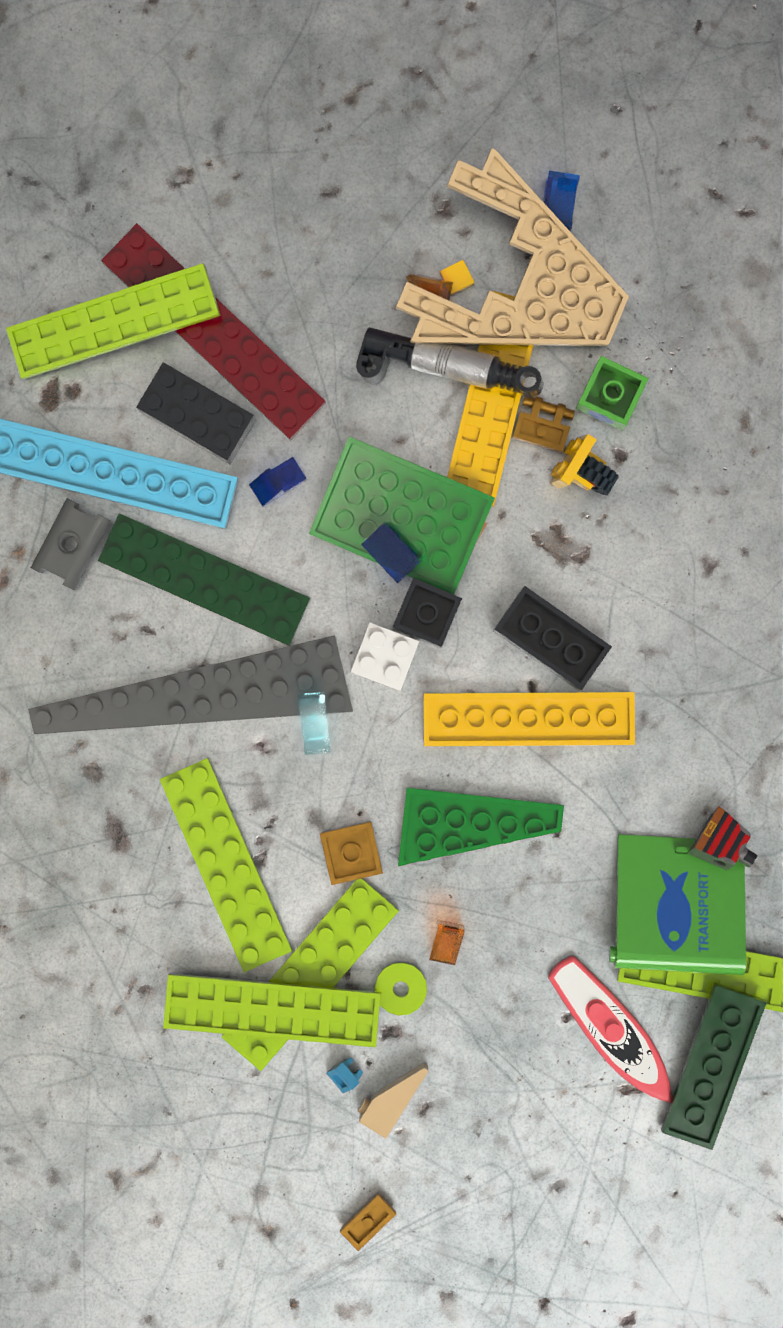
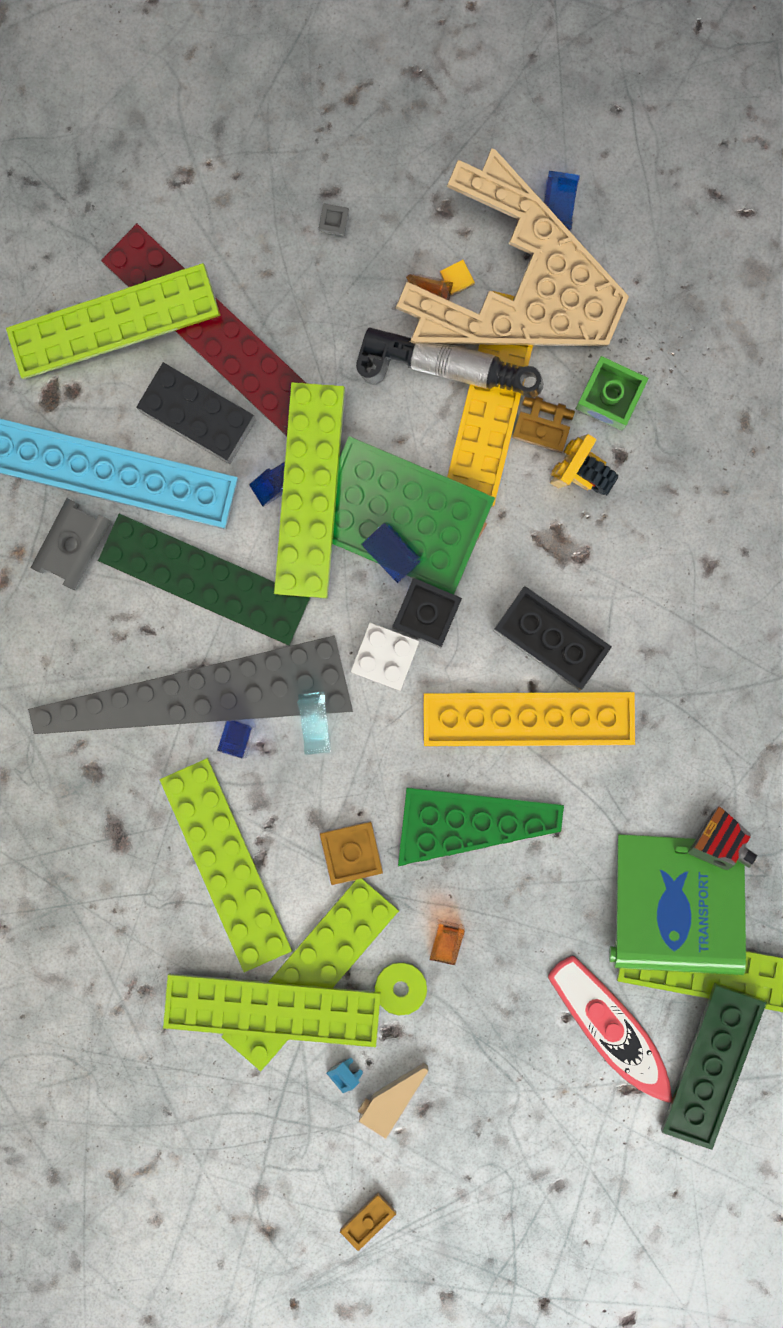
none -> clear blue panel [217,720,256,759]
none -> lime plate [274,382,345,599]
none -> dark grey plate [318,203,349,236]

